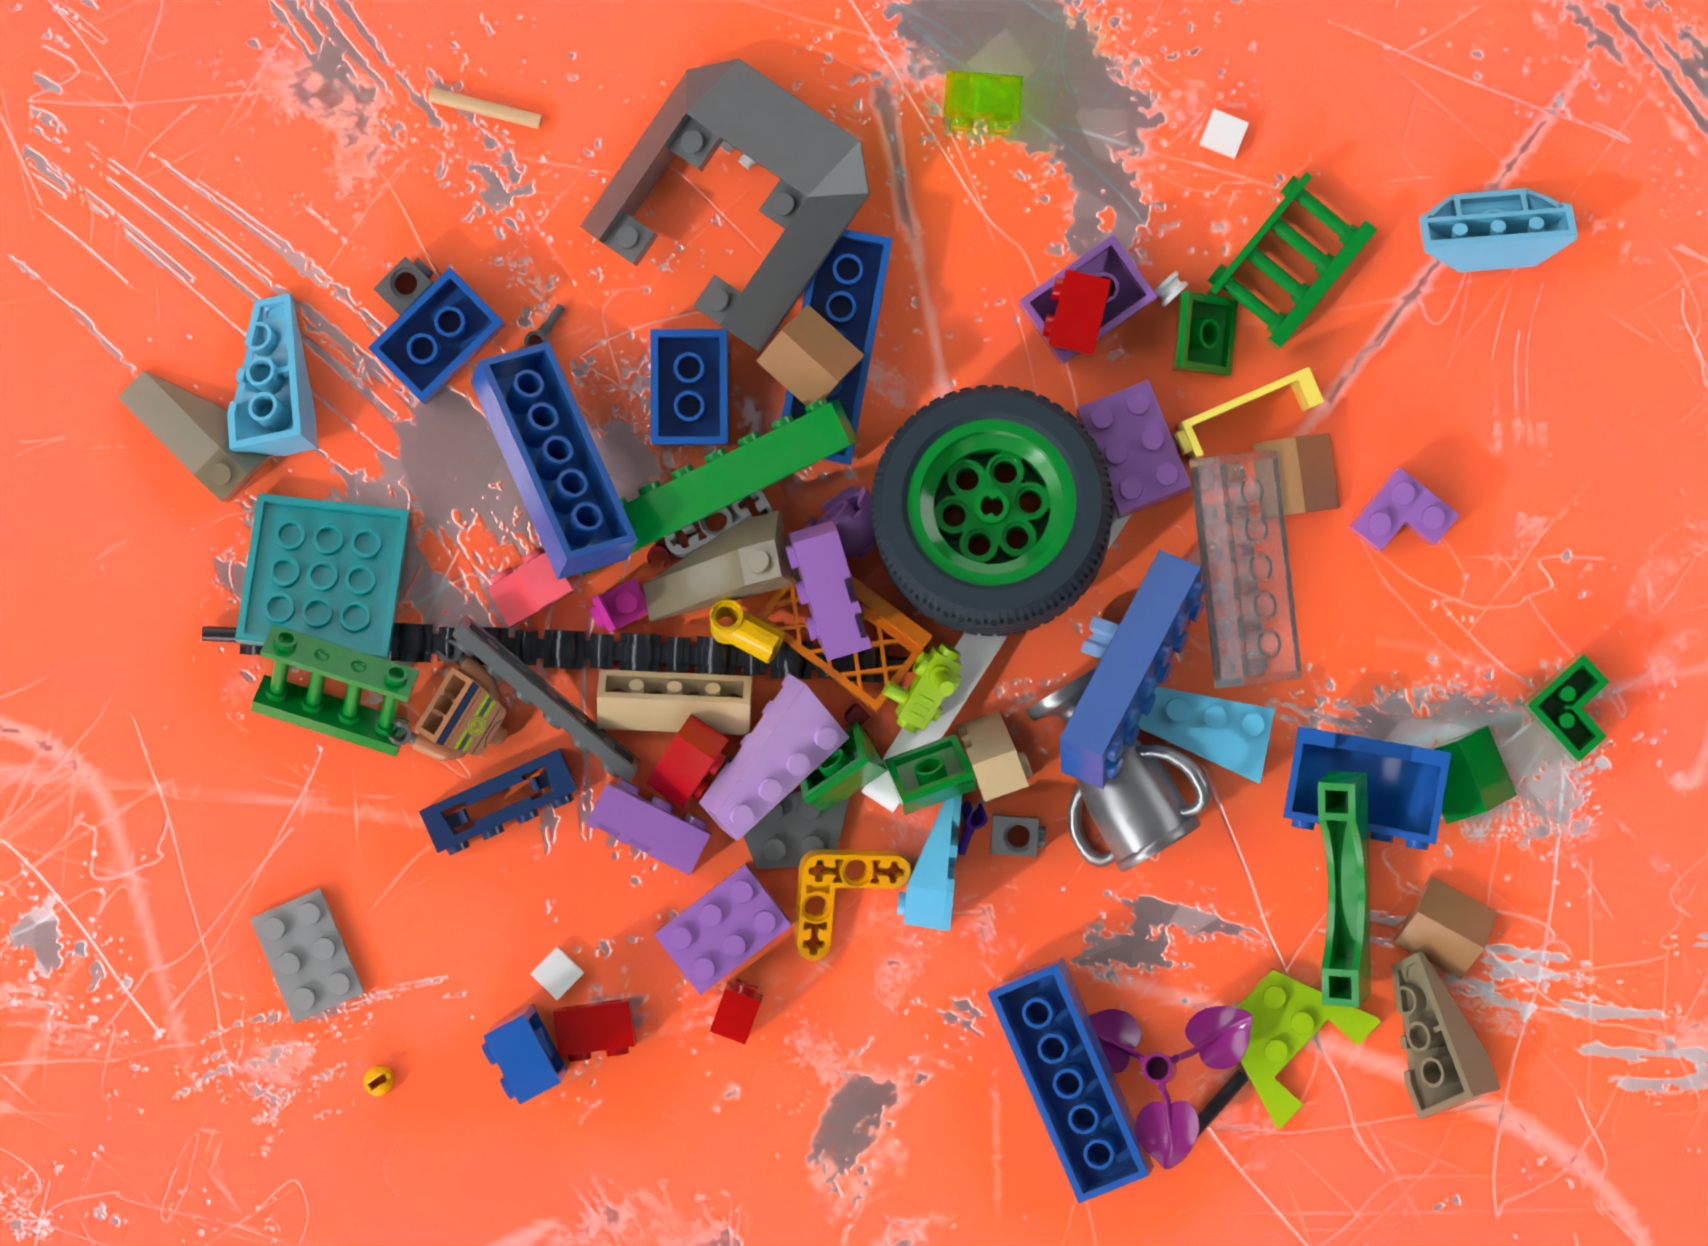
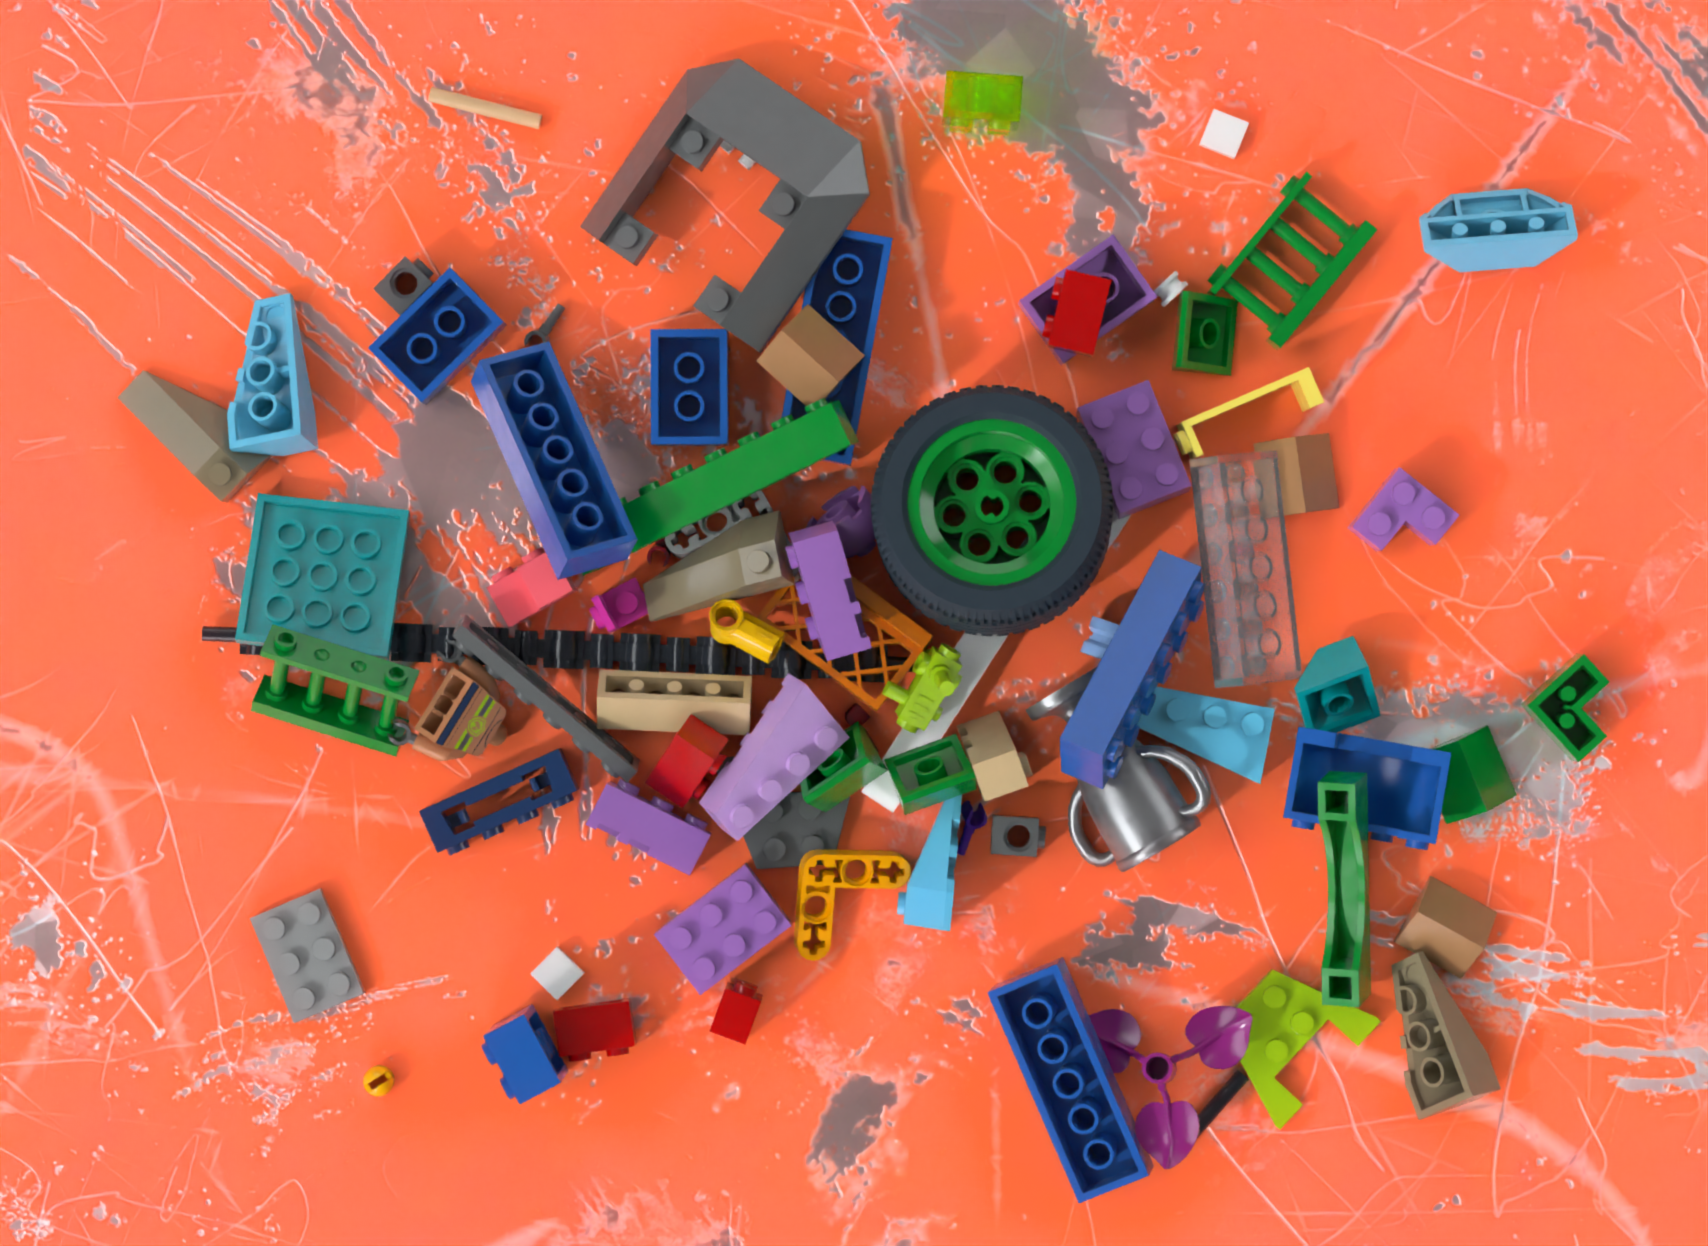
none -> teal slope [1294,636,1381,733]

